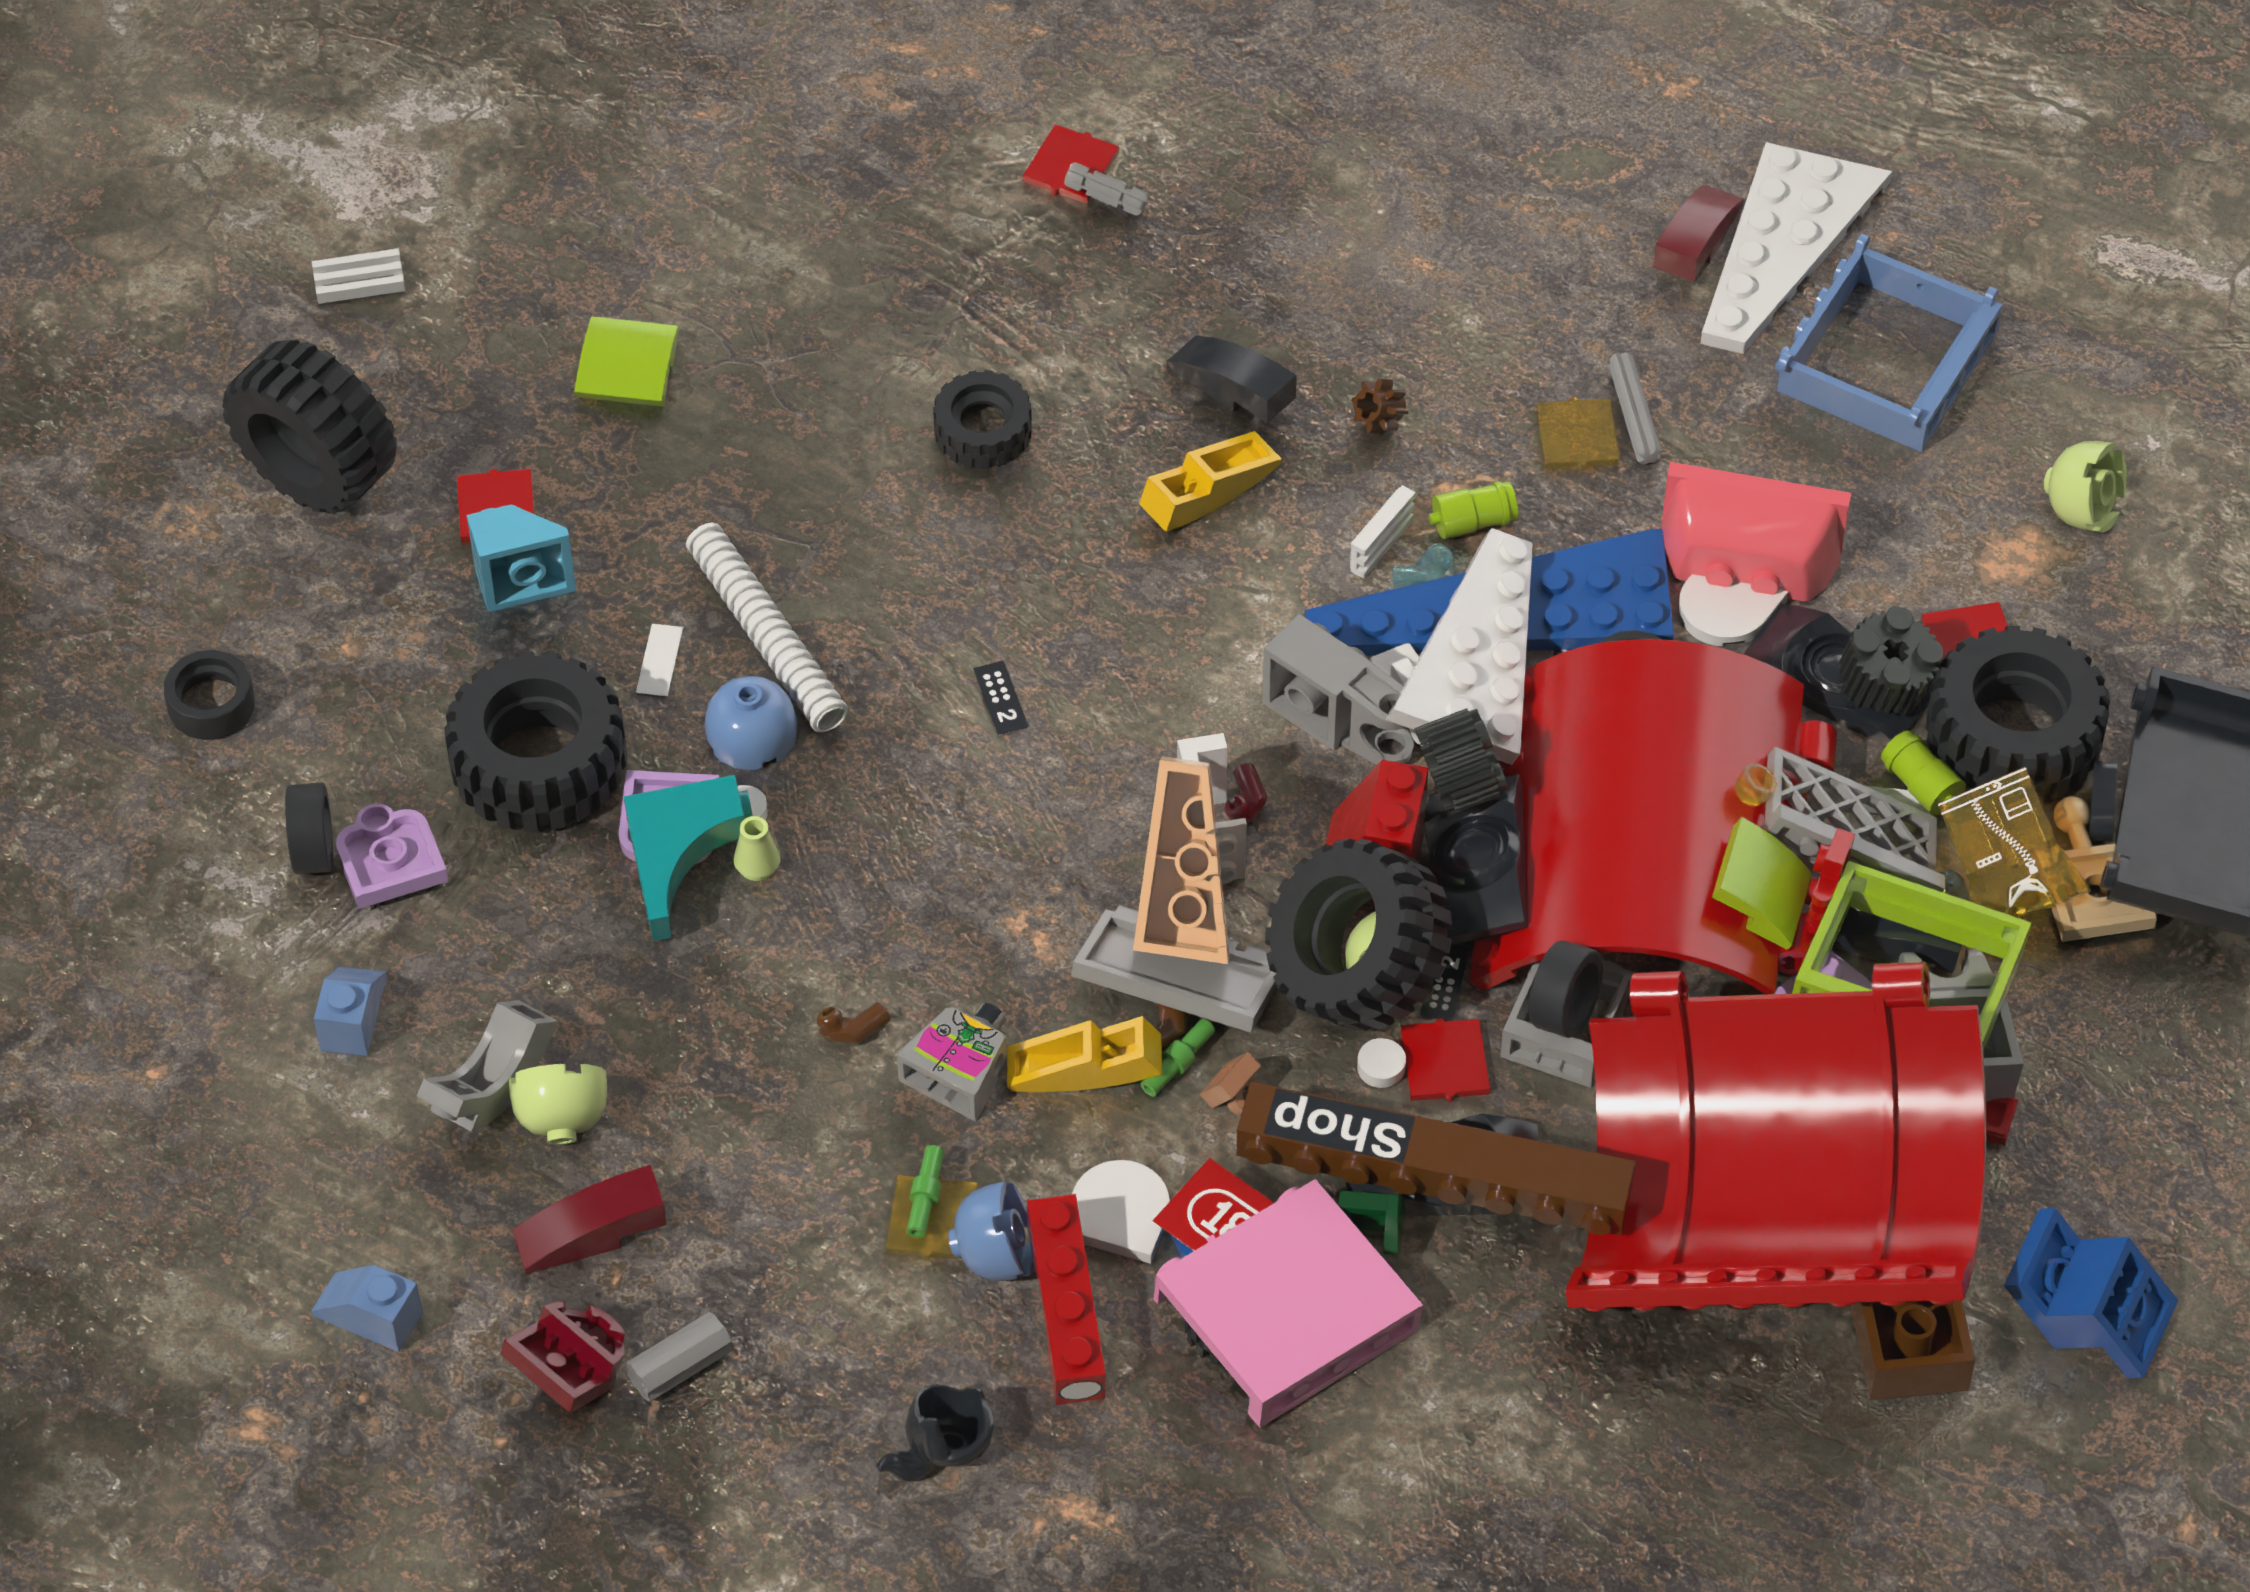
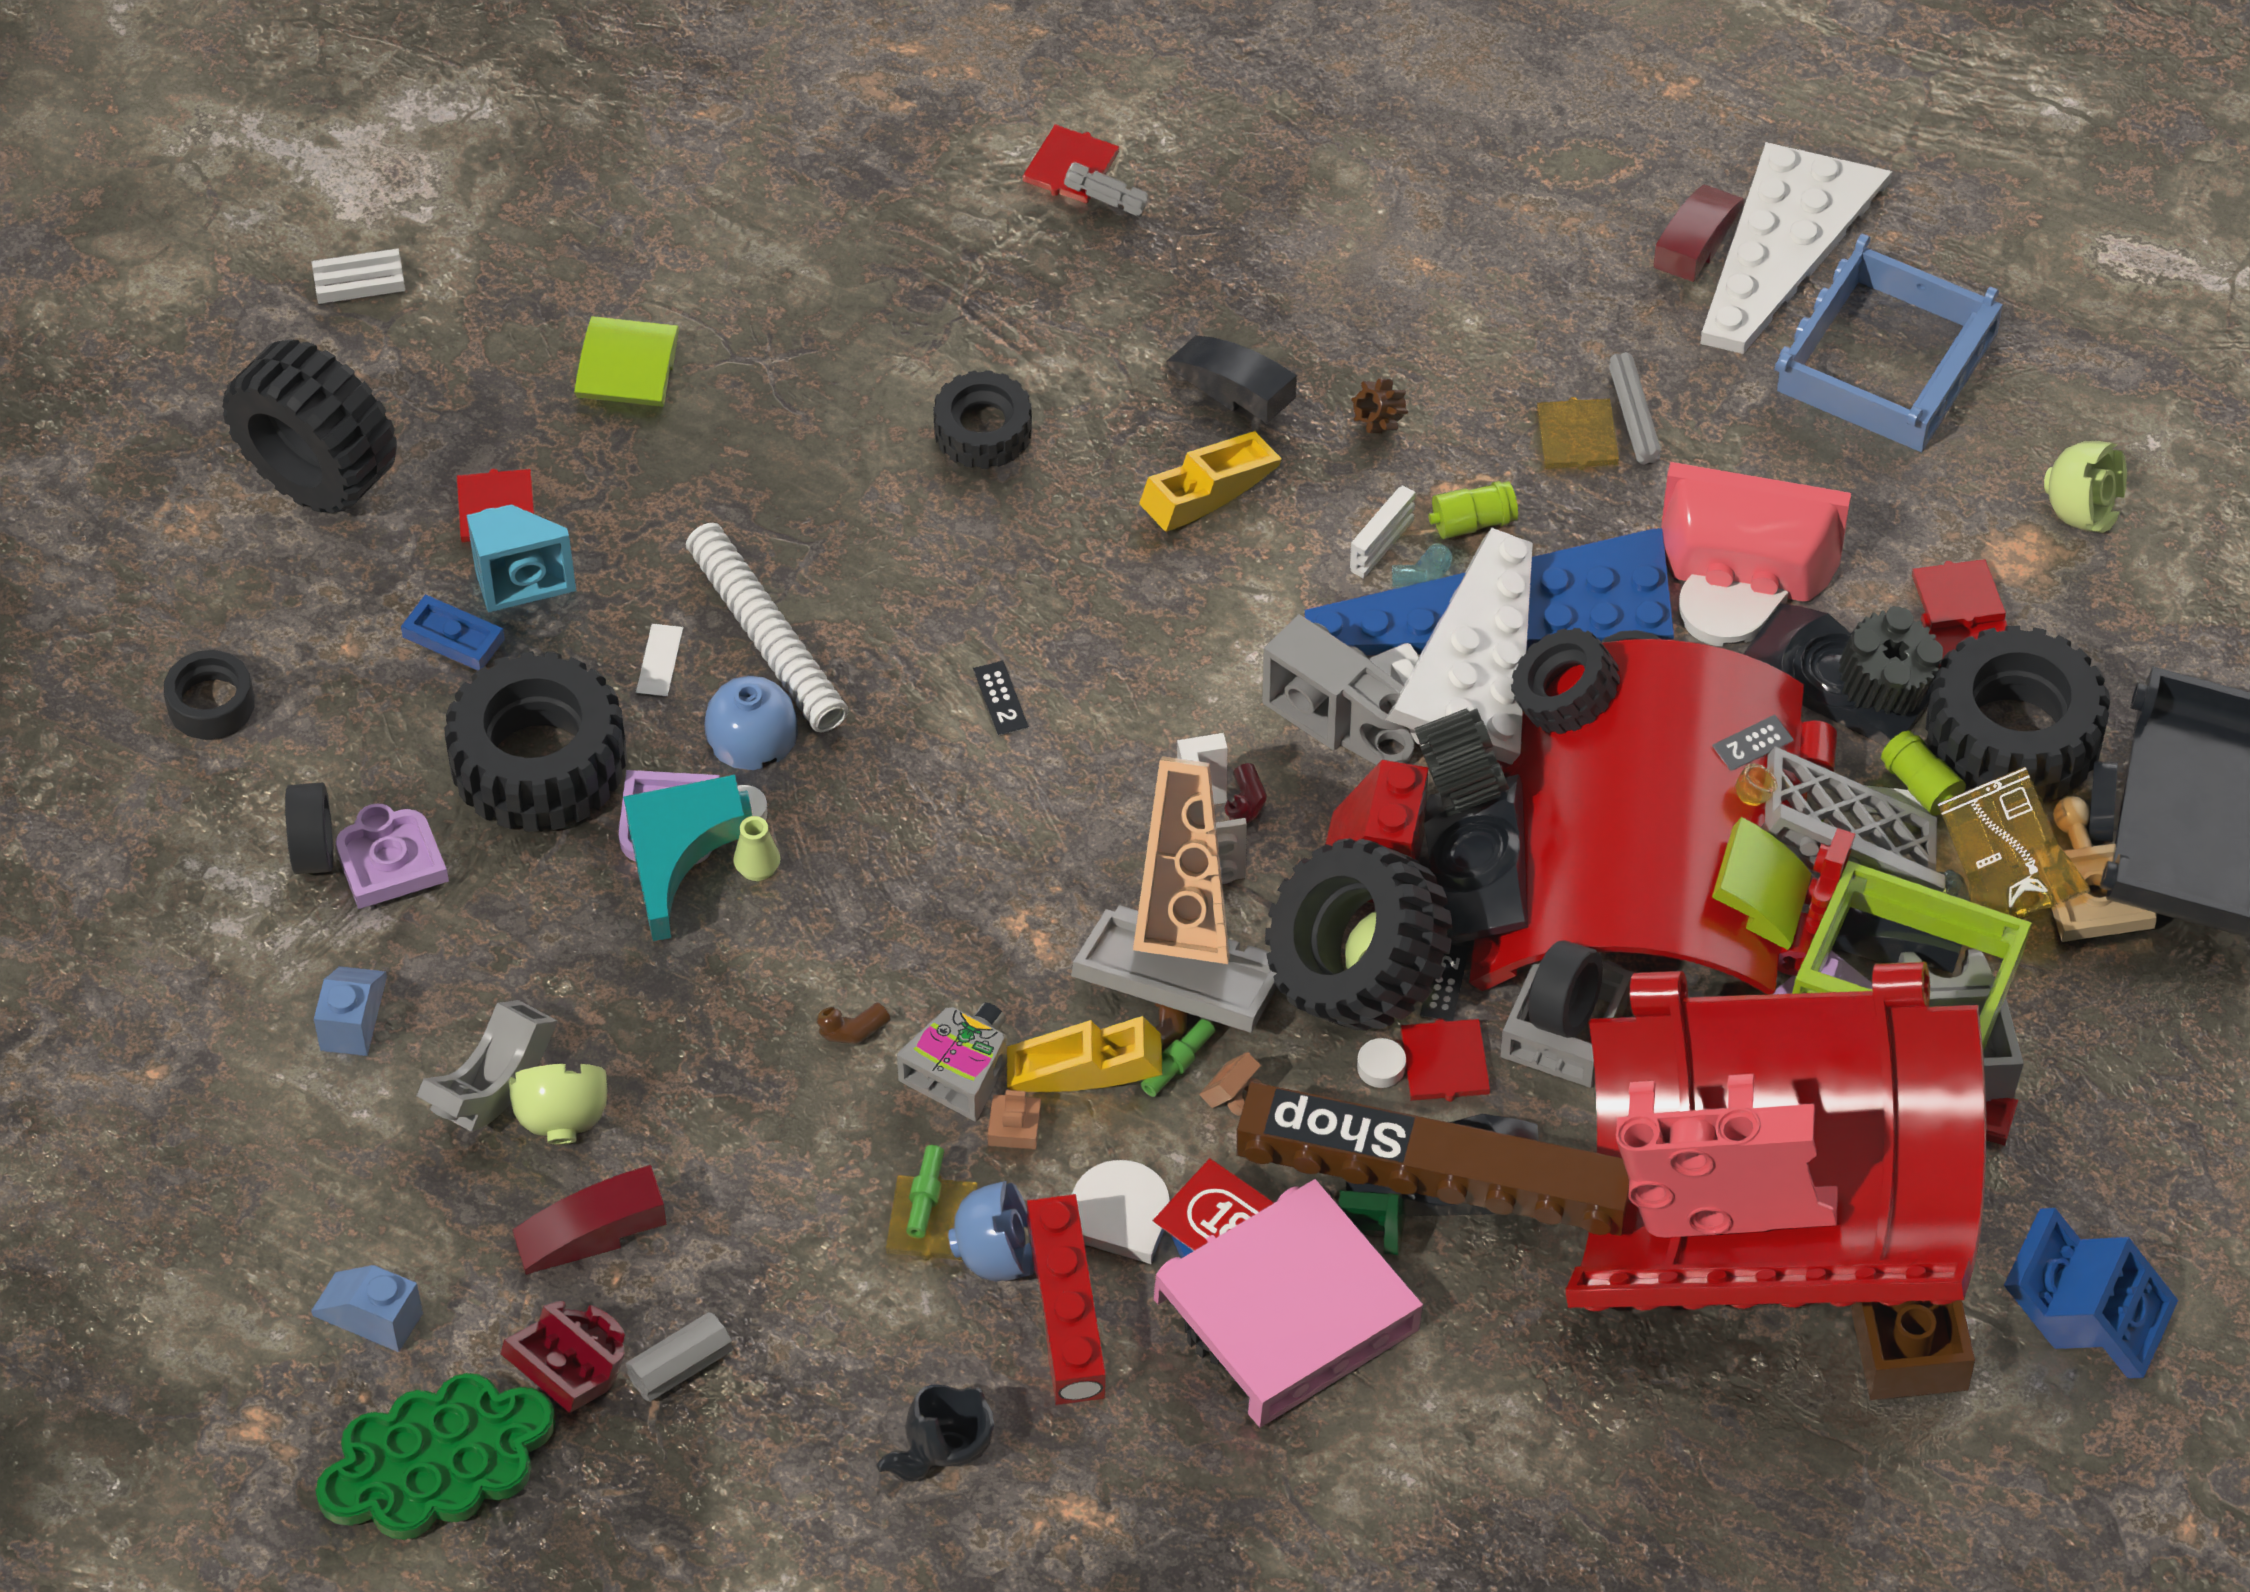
none -> green plate [315,1373,556,1540]
none -> blue plate [401,594,505,671]
none -> nougat tile [988,1090,1041,1150]
none -> black tyre [1511,628,1620,734]
none -> coral piece [1616,1074,1838,1237]
none -> sticker [1712,715,1794,771]
none -> piece [1912,559,2006,629]

